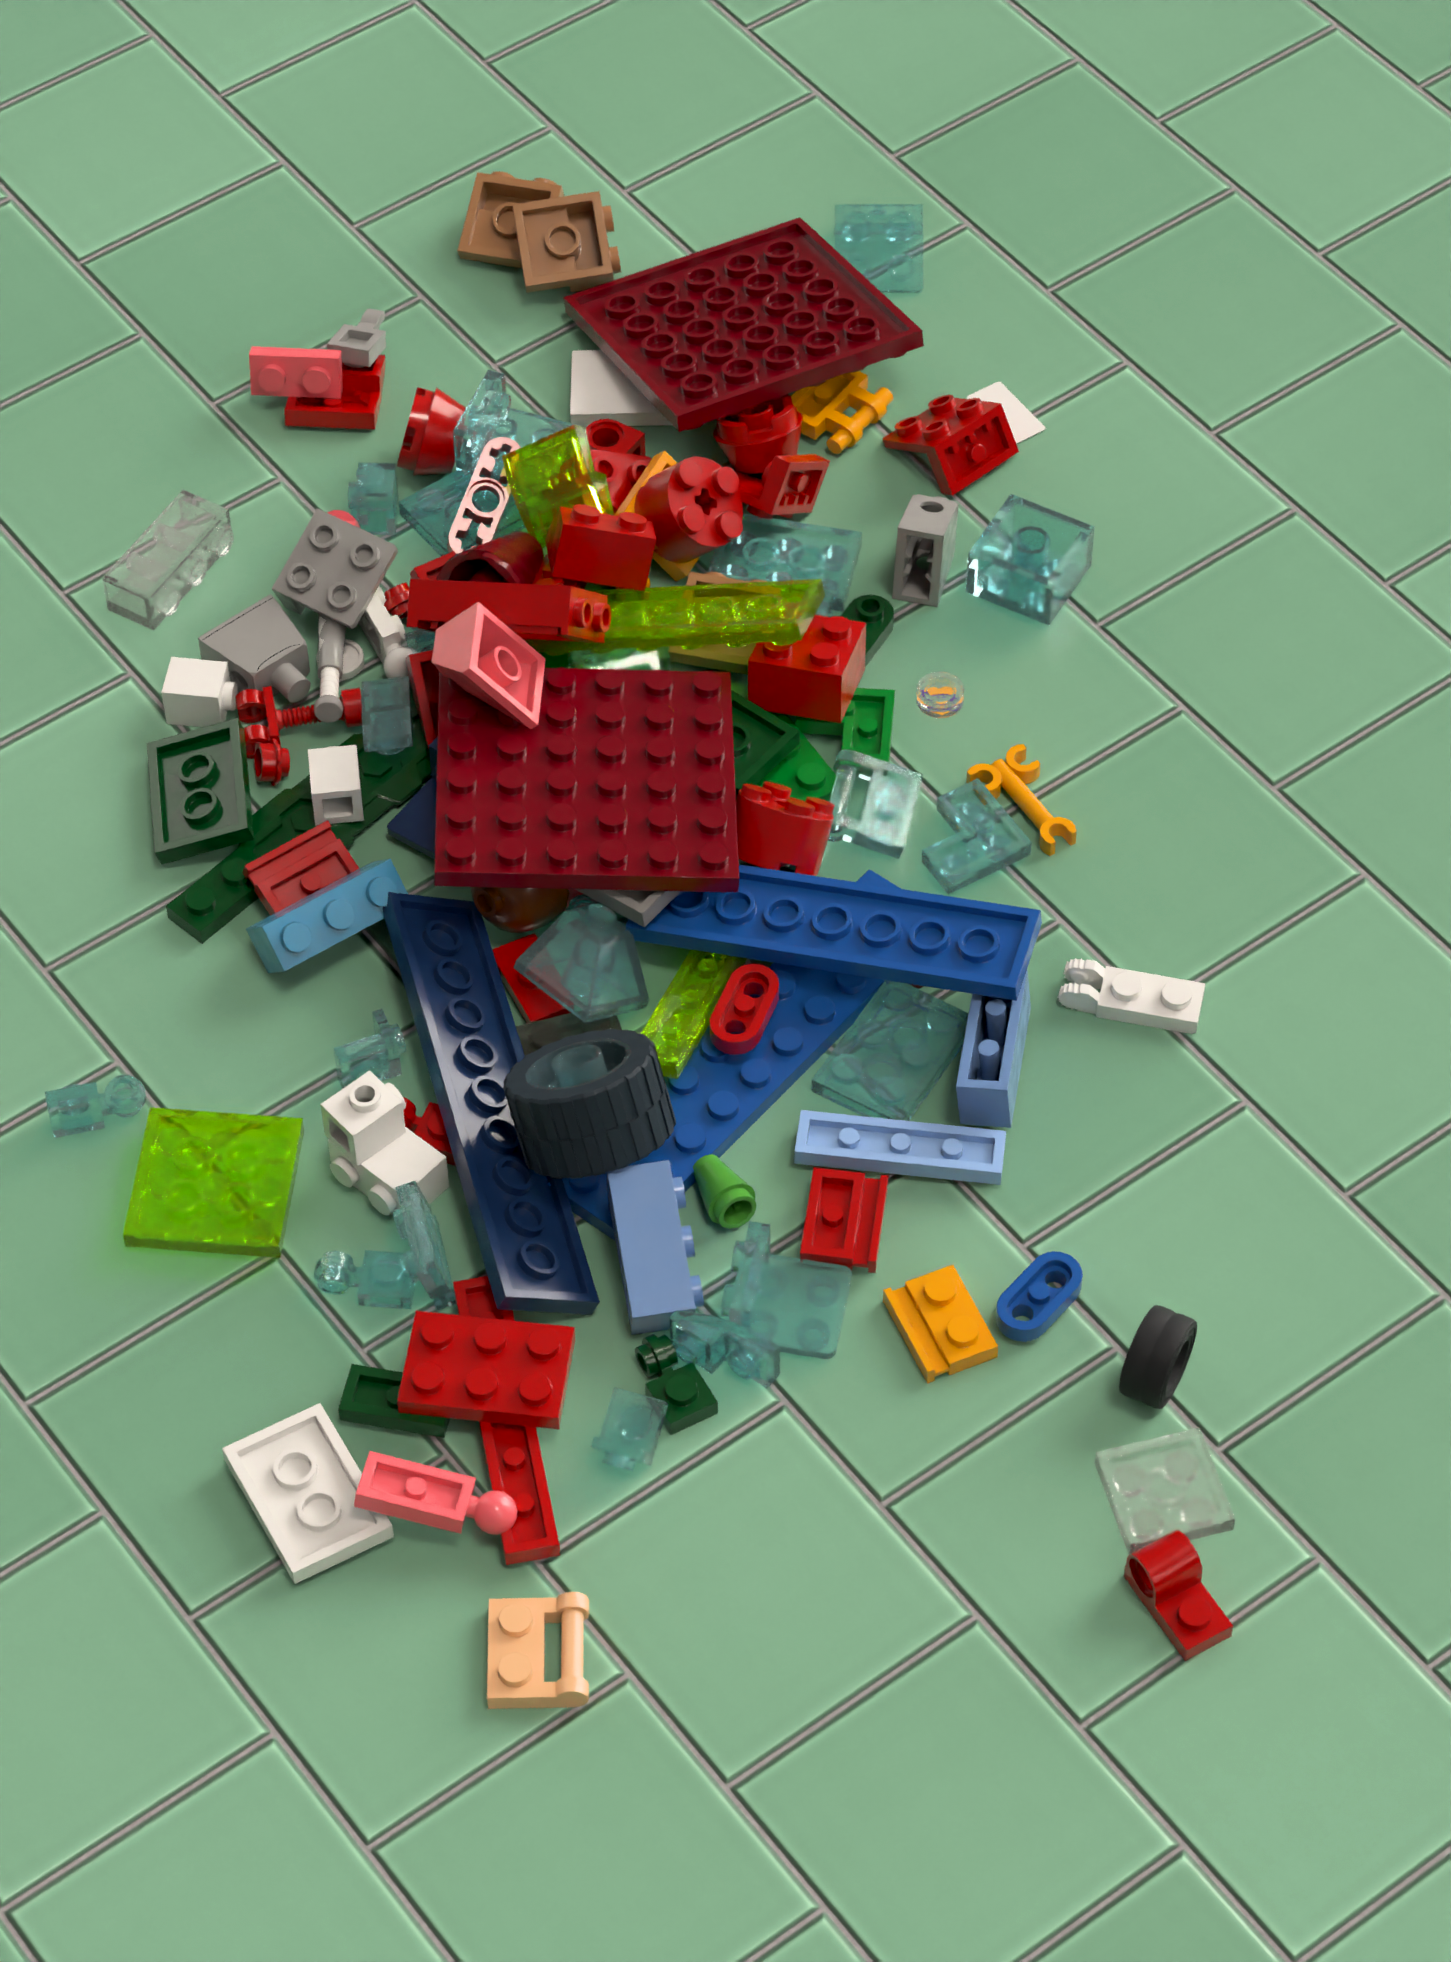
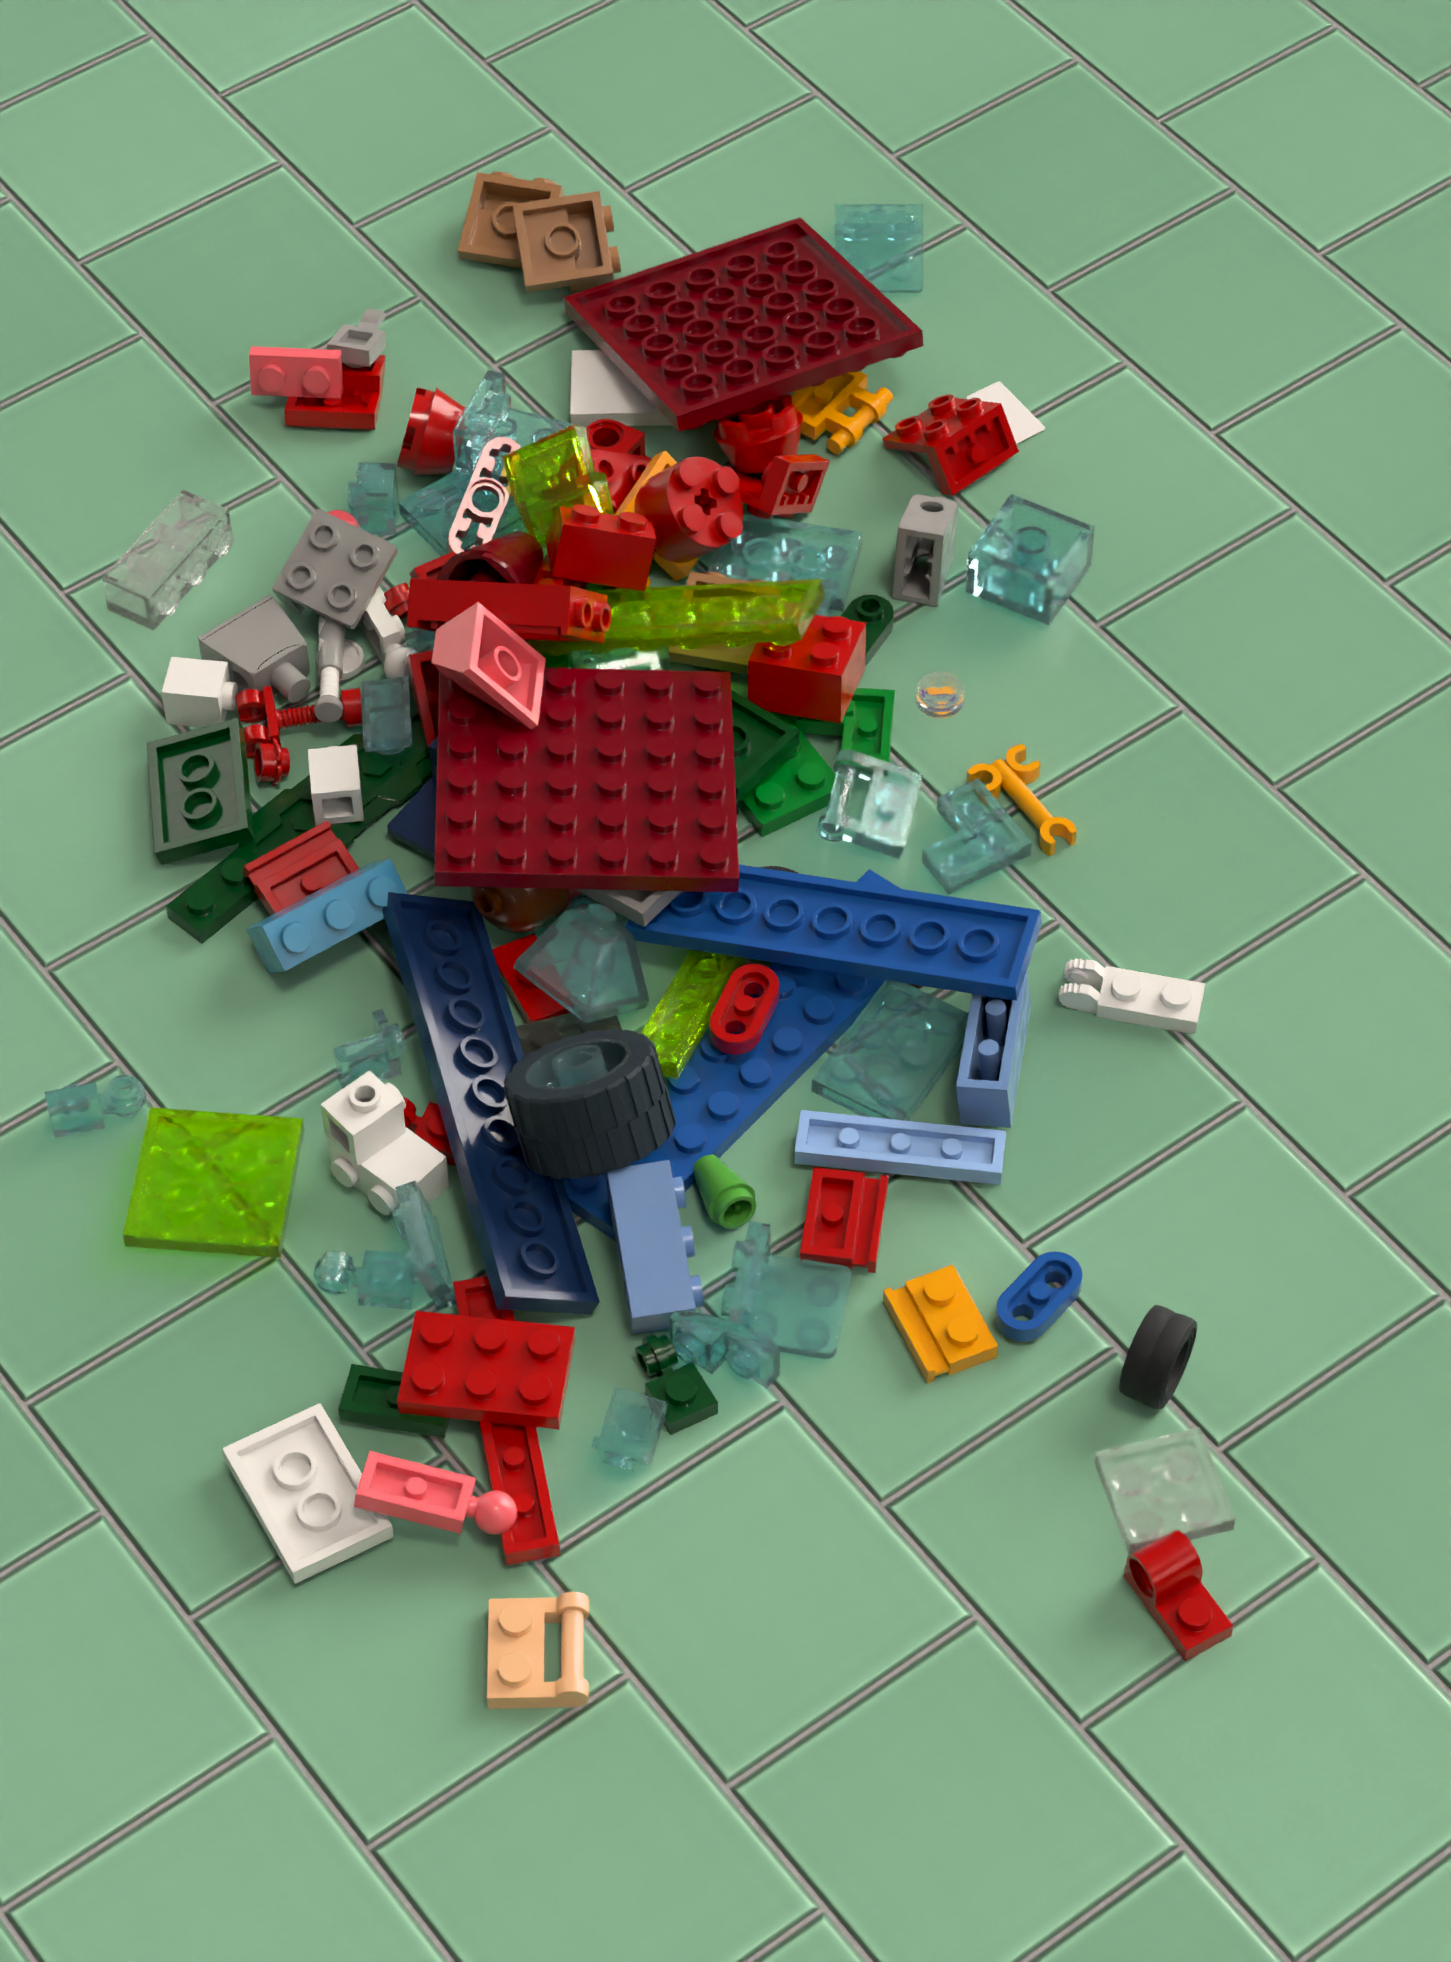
red brick [736,781,835,876] -> none

